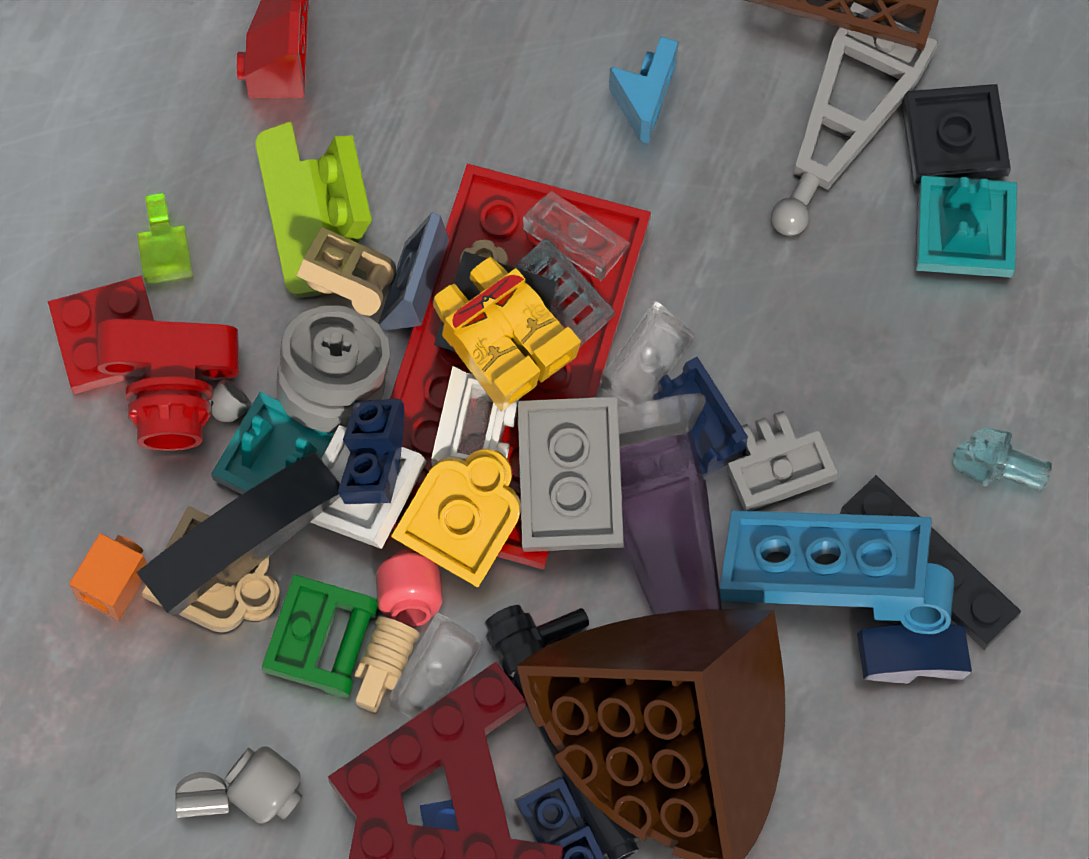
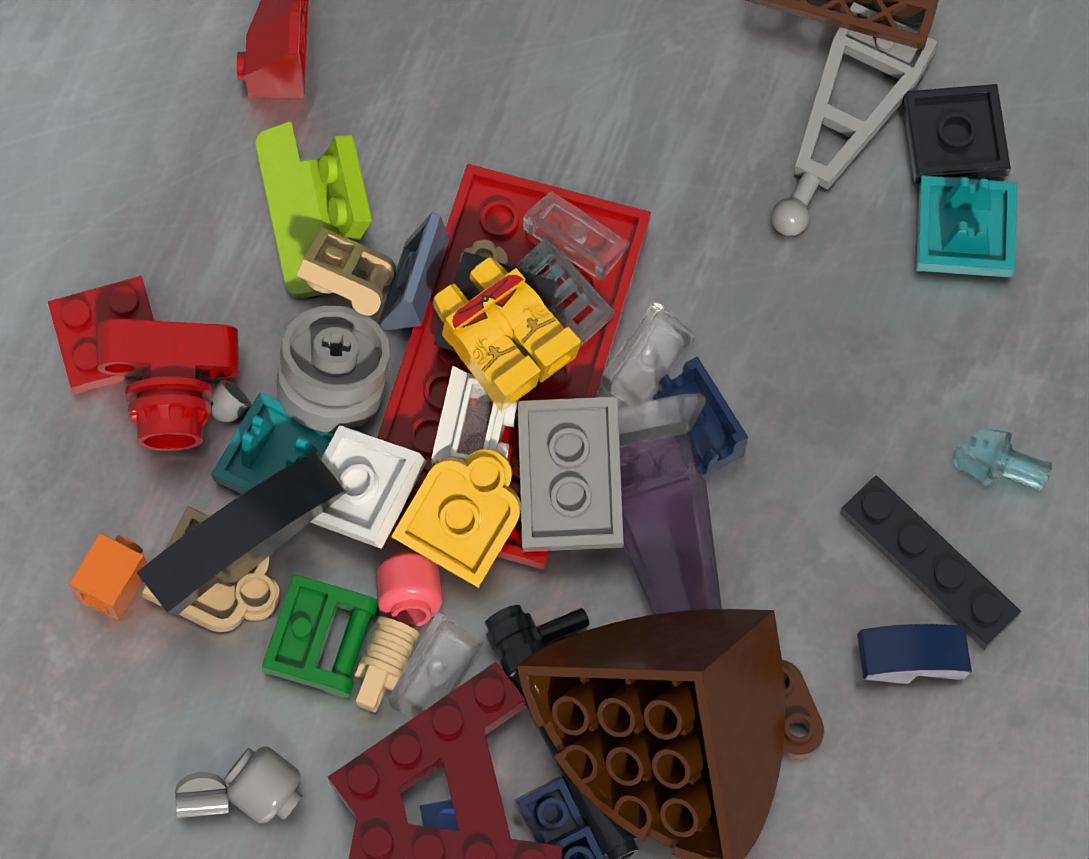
clear neon green plate [137,193,193,284] -> none
dark blue slope [338,399,404,504] -> none
dark azure slope [609,37,679,143] -> none
dark azure hinge [720,510,954,634] -> none
light grey hinge [727,411,838,511] -> none
none -> reddish brown plate [782,660,824,760]

